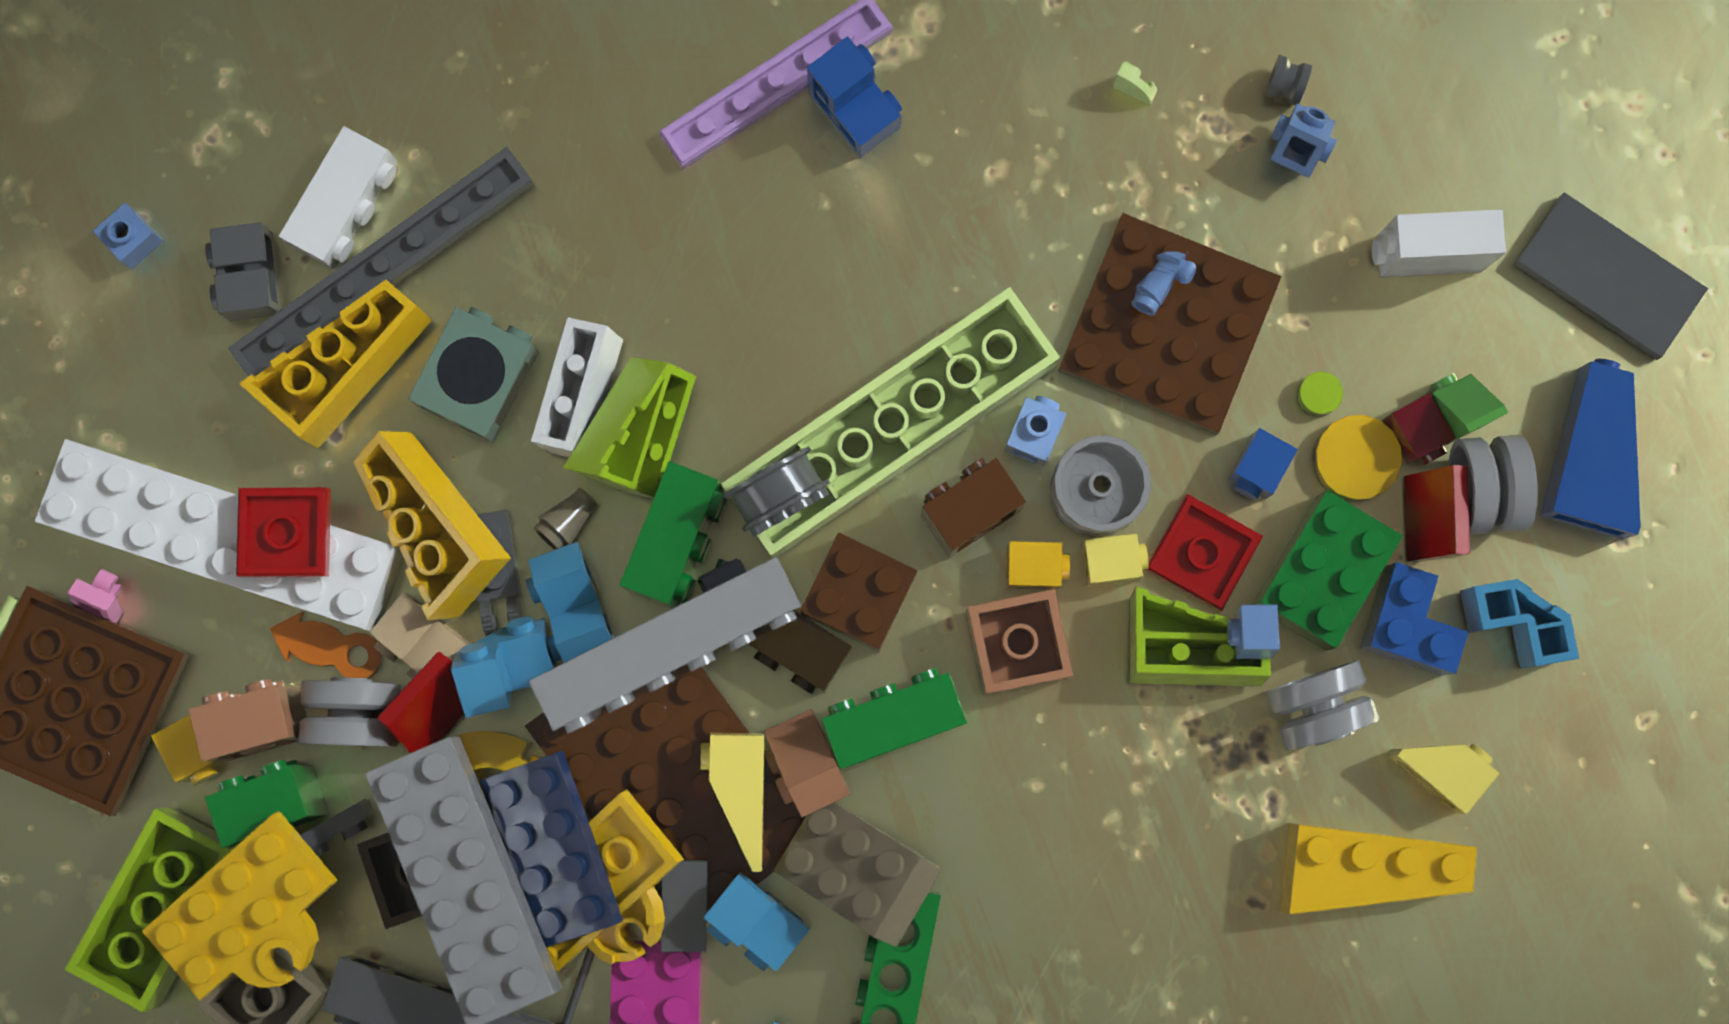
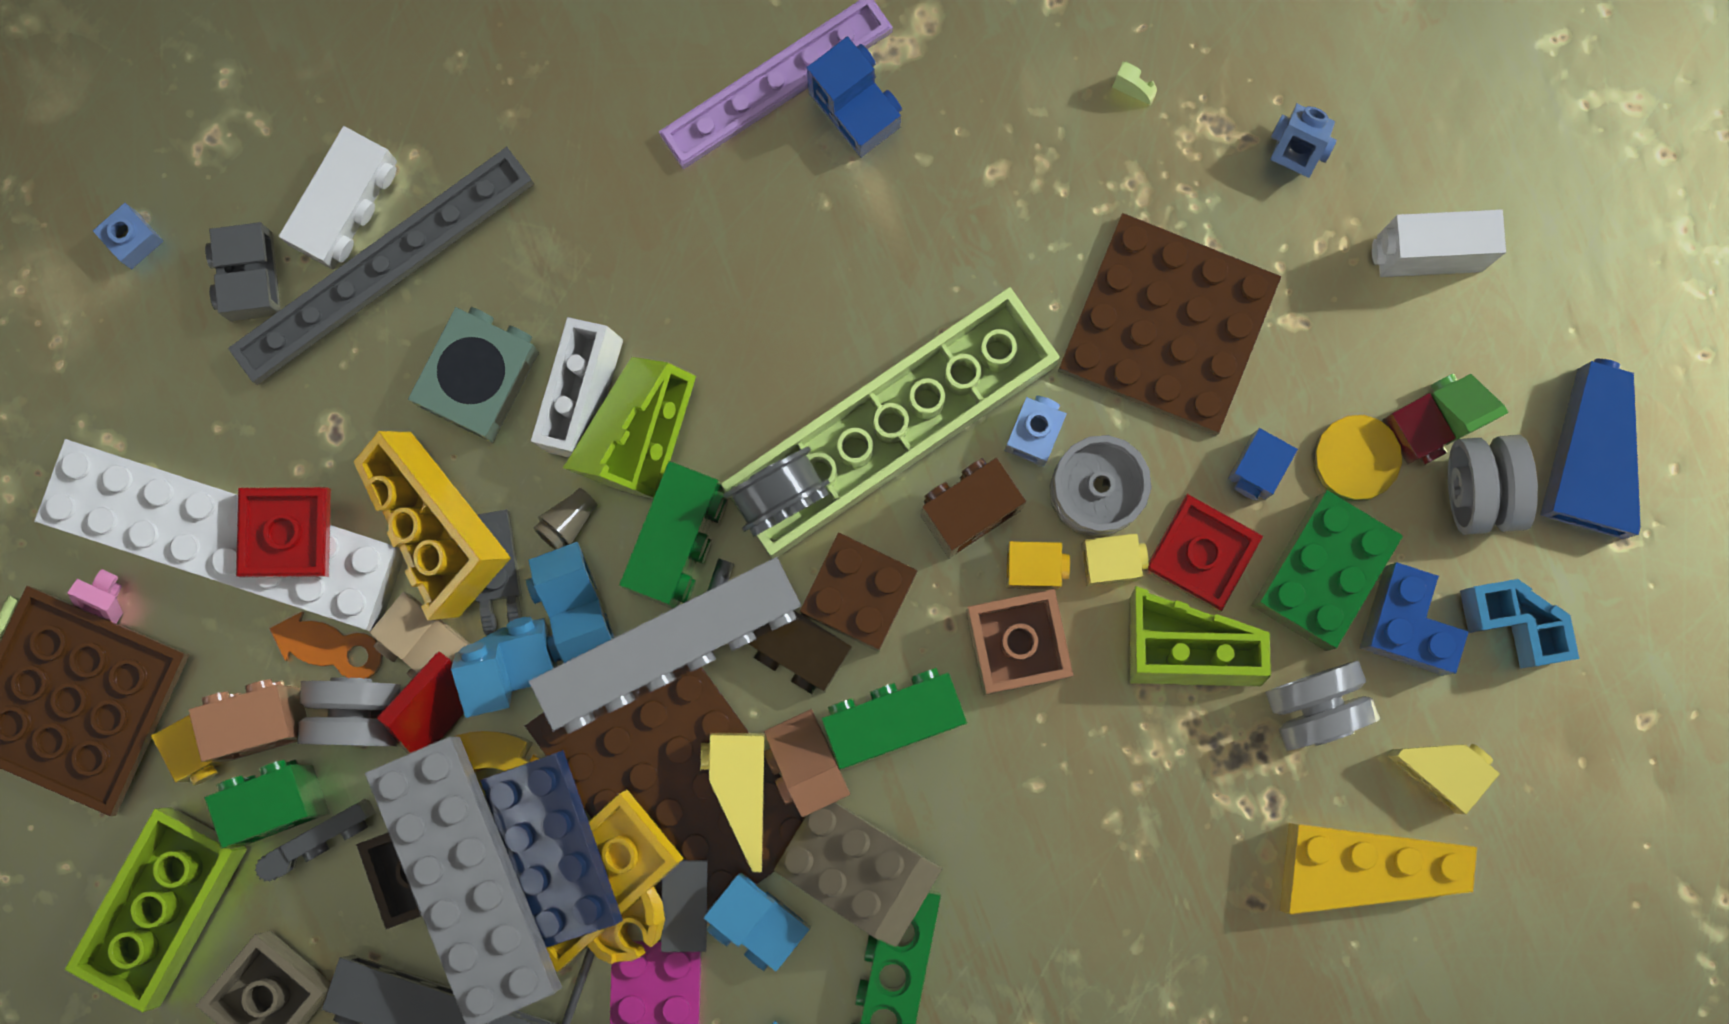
yellow plate [142,811,338,1001] -> none
yellow wedge [239,280,432,449] -> none
black tile [697,558,747,593] -> none
medium blue arm [1132,251,1197,315] -> none
medium blue plate [1227,605,1280,659] -> none
dark grey wheel [1265,55,1312,105] -> none
lime tile [1297,371,1343,416] -> none
red tile [1404,465,1470,562] -> none
dark grey tile [1514,192,1708,360] -> none

